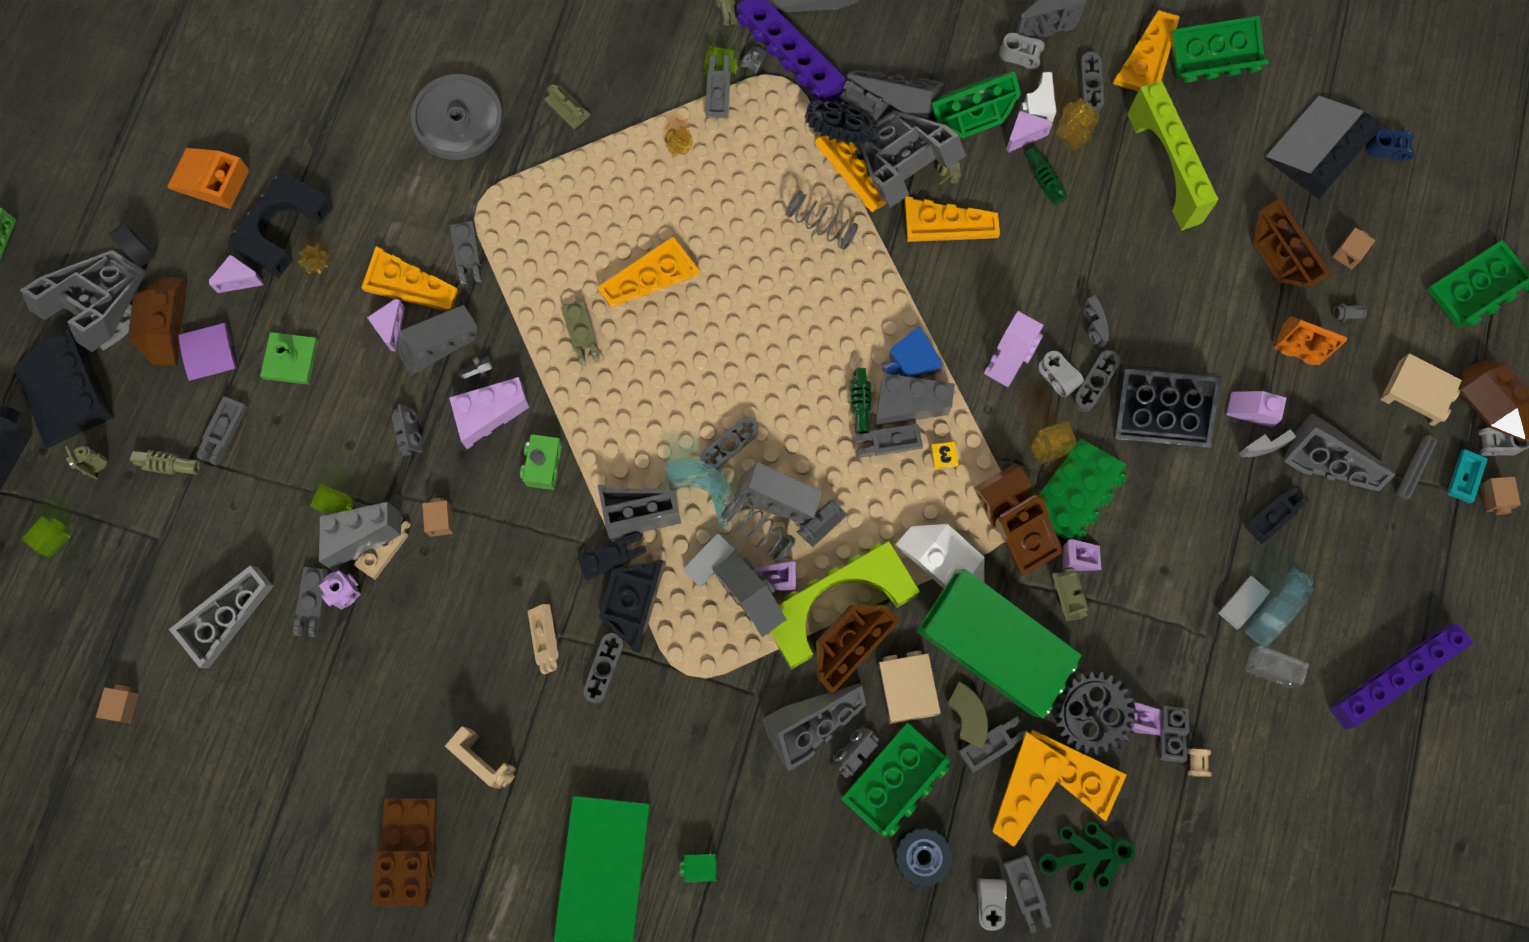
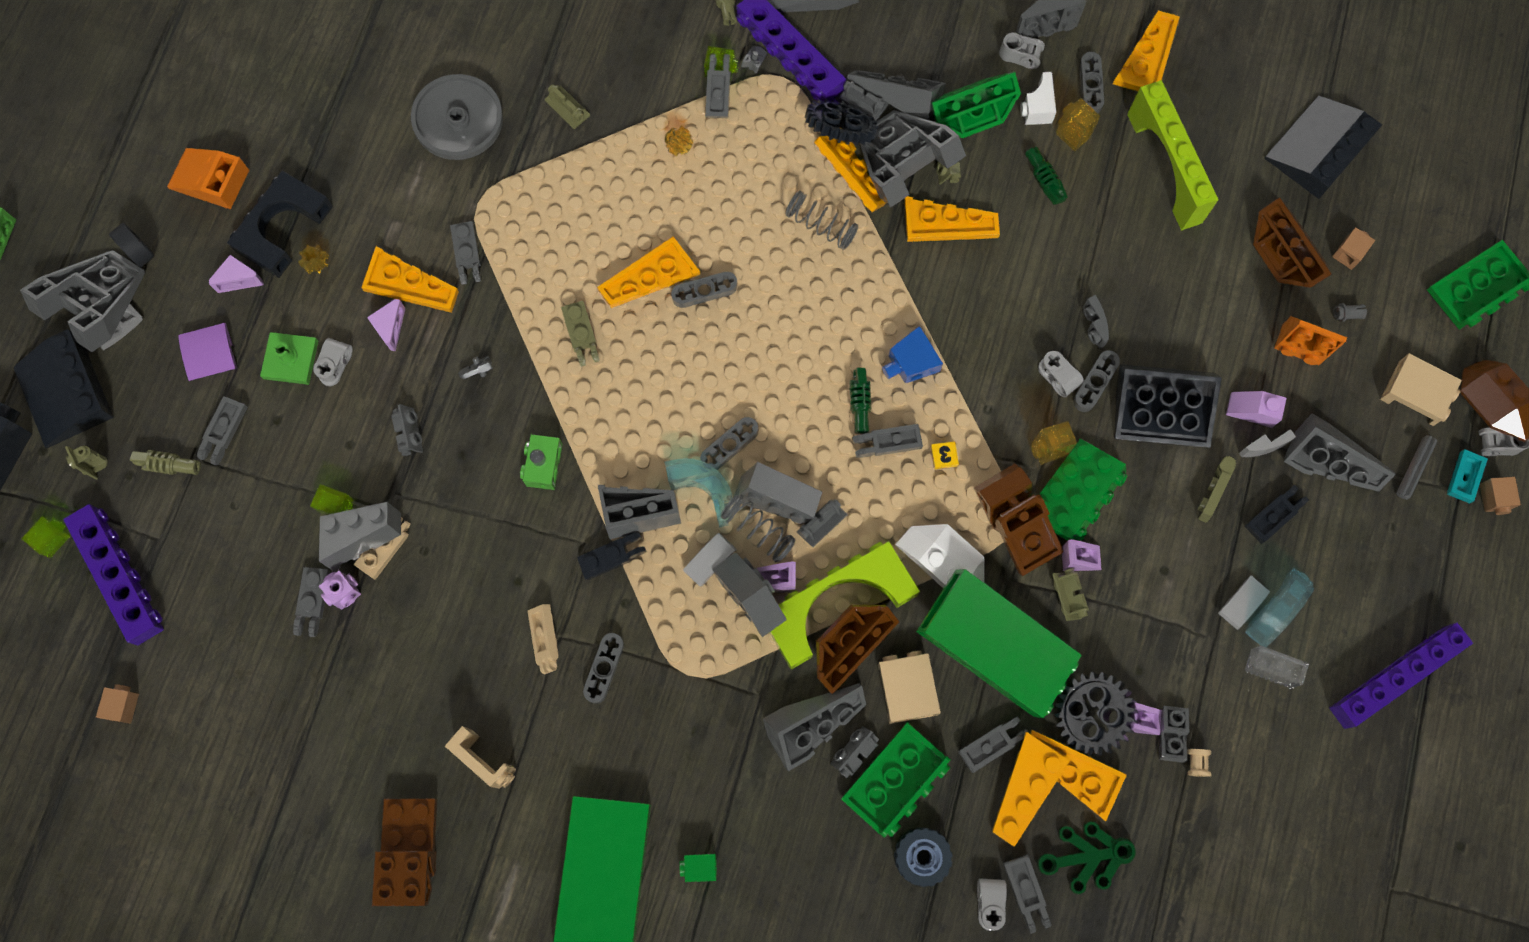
reddish brown wedge [128,277,188,366] -> none
light grey wedge [169,565,273,668] -> none
dark grey wedge [398,305,478,376] -> none
medium nougat brick [423,498,454,537] -> none
lavender wedge [450,377,529,449] -> none
black wing [599,560,666,653] -> none
dark grey wedge [875,373,955,427] -> none
olive tile [948,682,988,749] -> none
lavender wedge [984,311,1043,387] -> none
lavender slope [1006,111,1052,152] -> none
green bracket [1170,16,1269,83] -> none
dark blue piece [1366,129,1415,161] -> none
none -> dark purple brick [63,504,164,646]
none -> light grey piece [313,338,353,386]
none -> dark grey beam [671,272,738,308]
none -> olive hinge [1198,456,1236,523]

